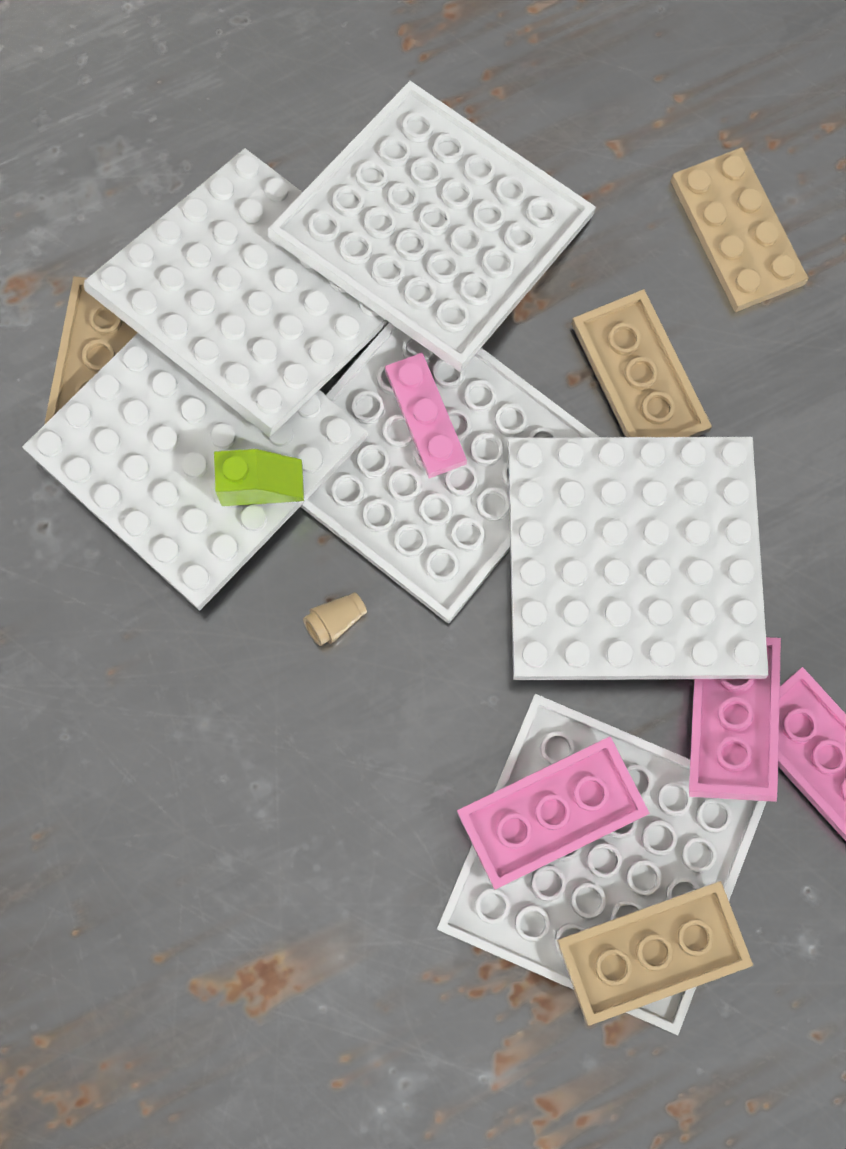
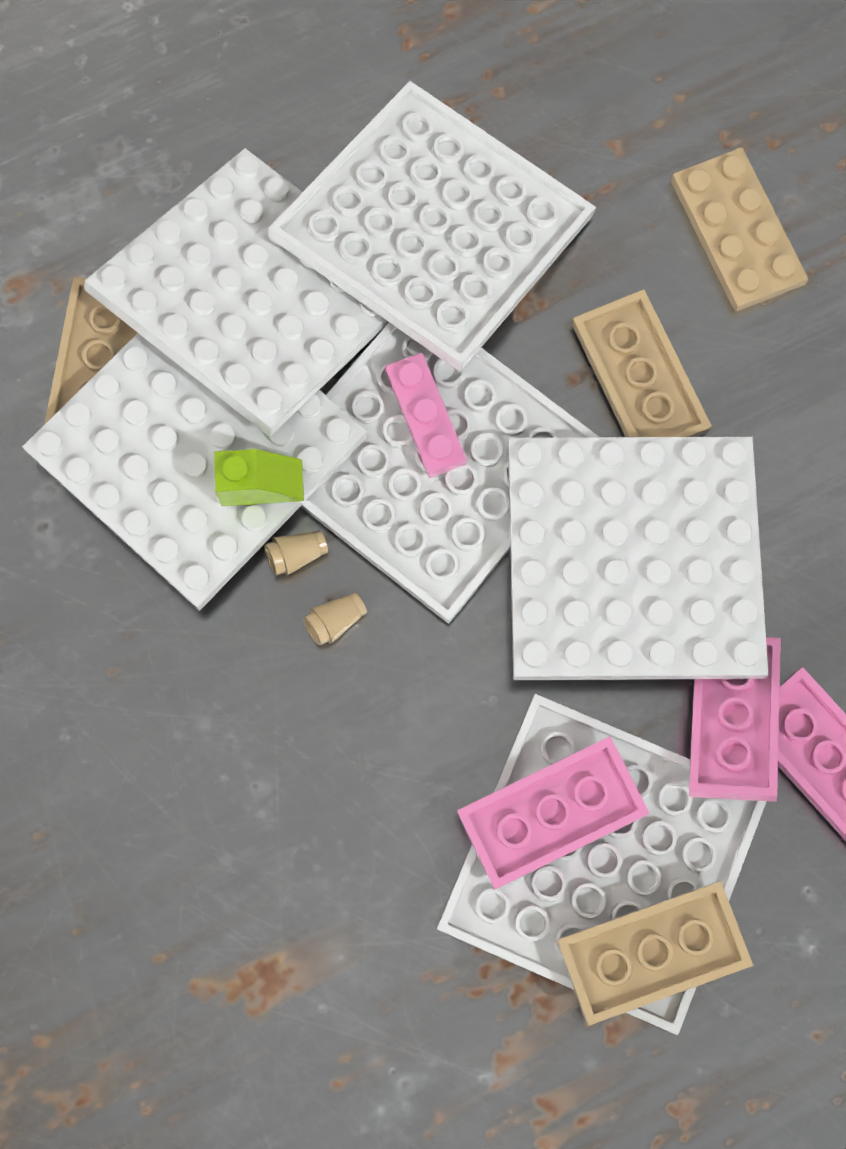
none -> tan cone [264,530,328,576]

